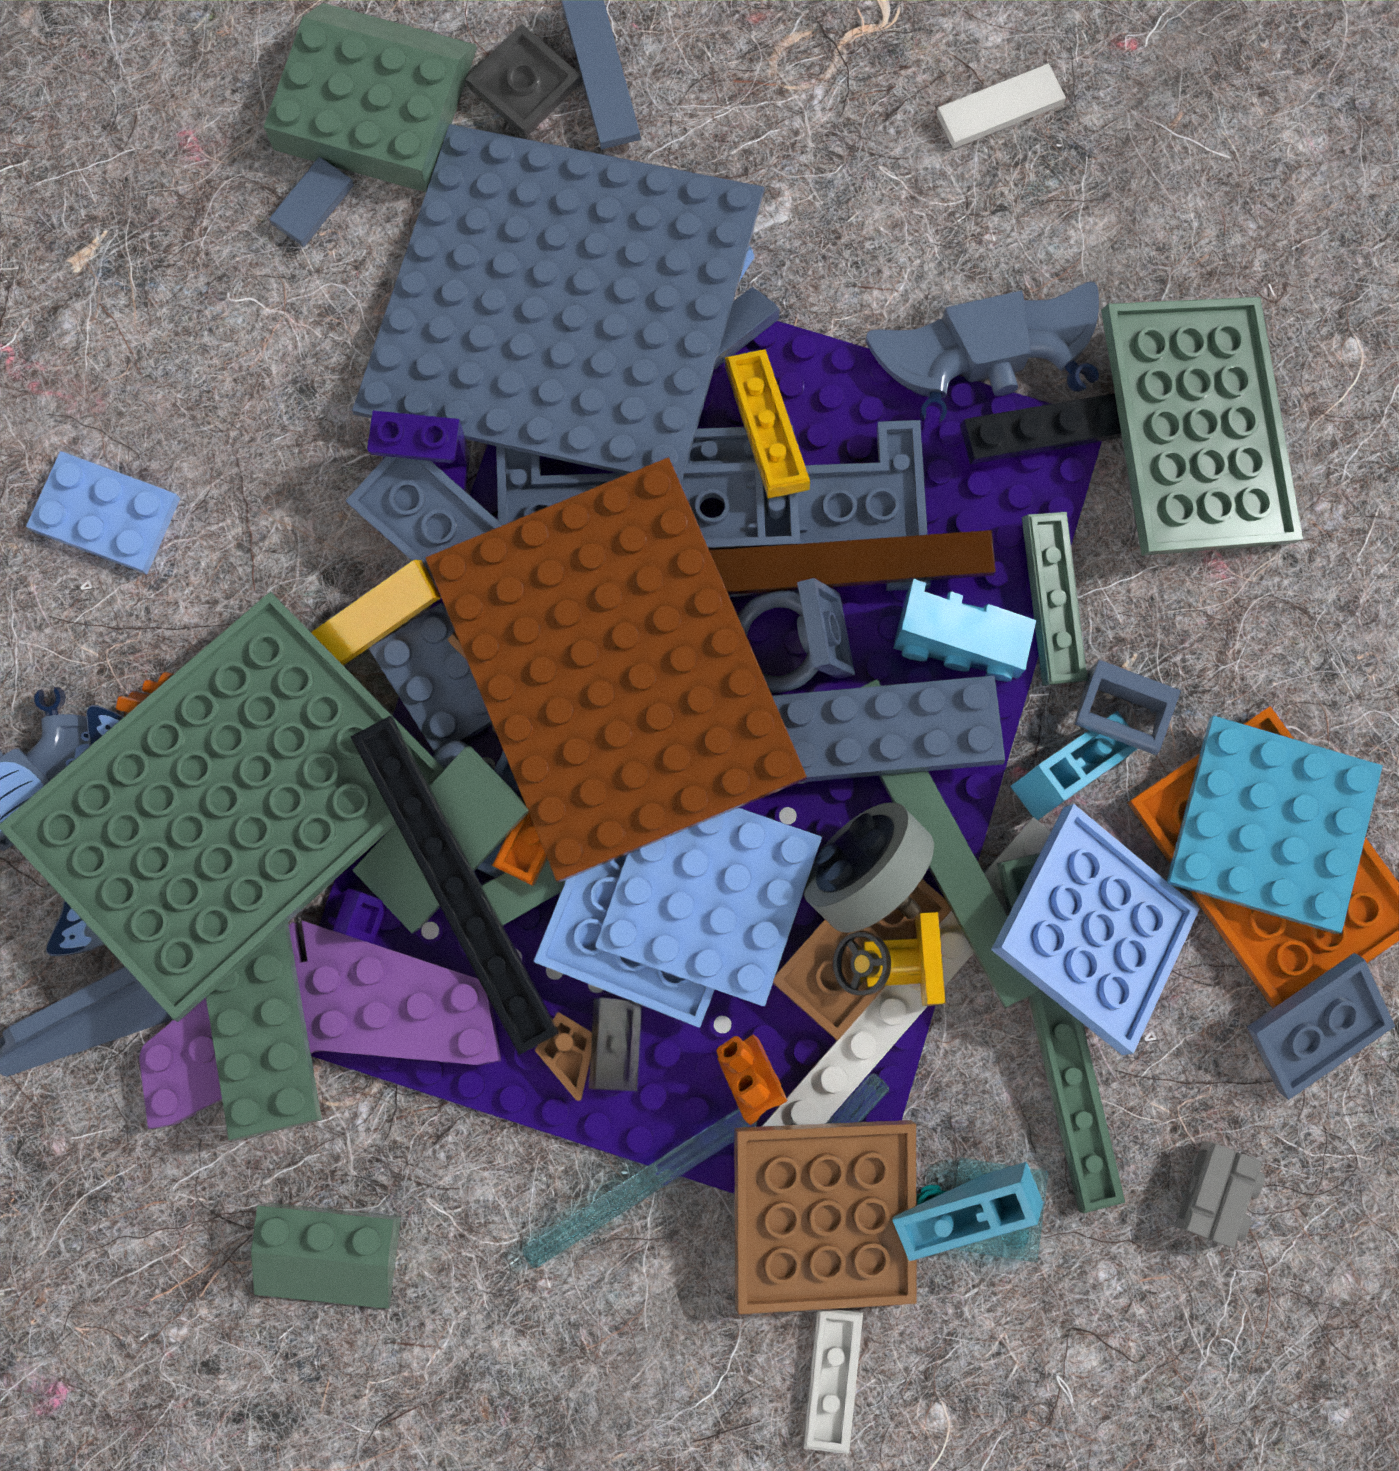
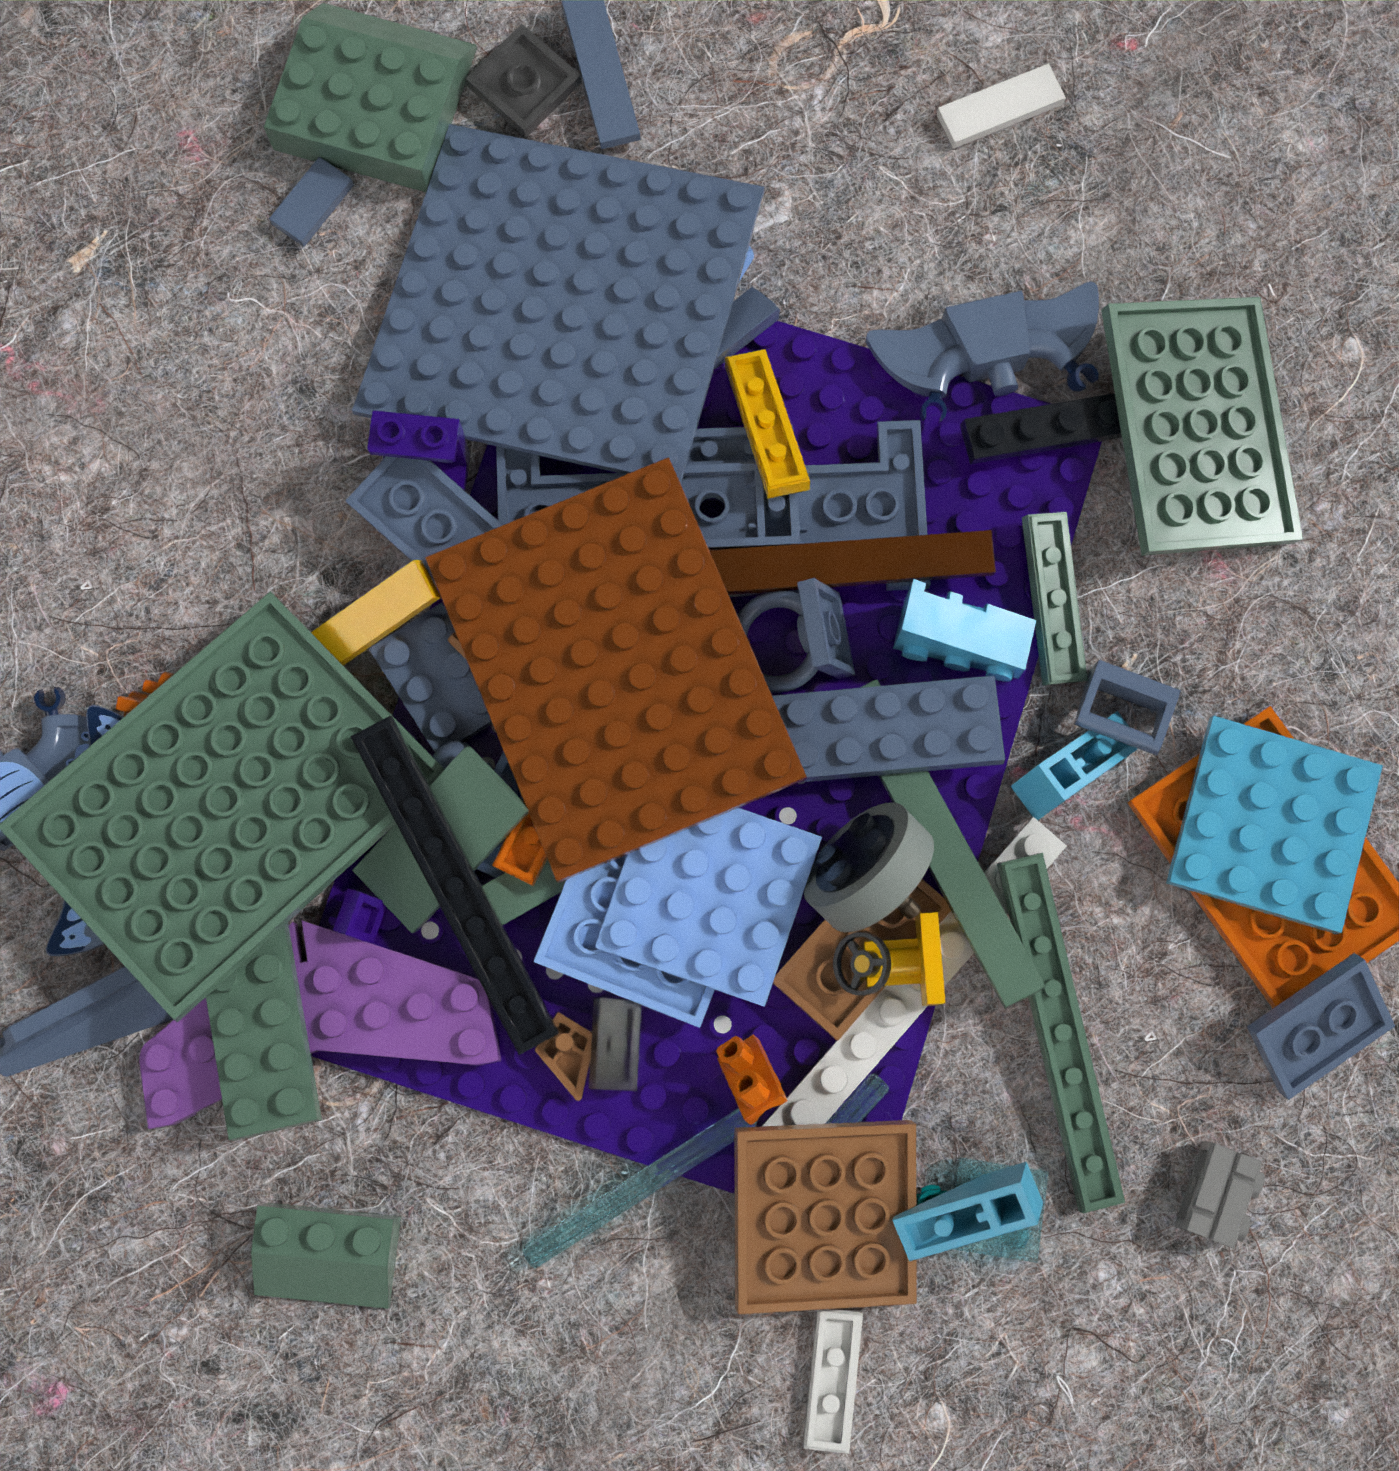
light blue plate [26,451,180,574] -> none
light blue plate [991,804,1199,1055] -> none

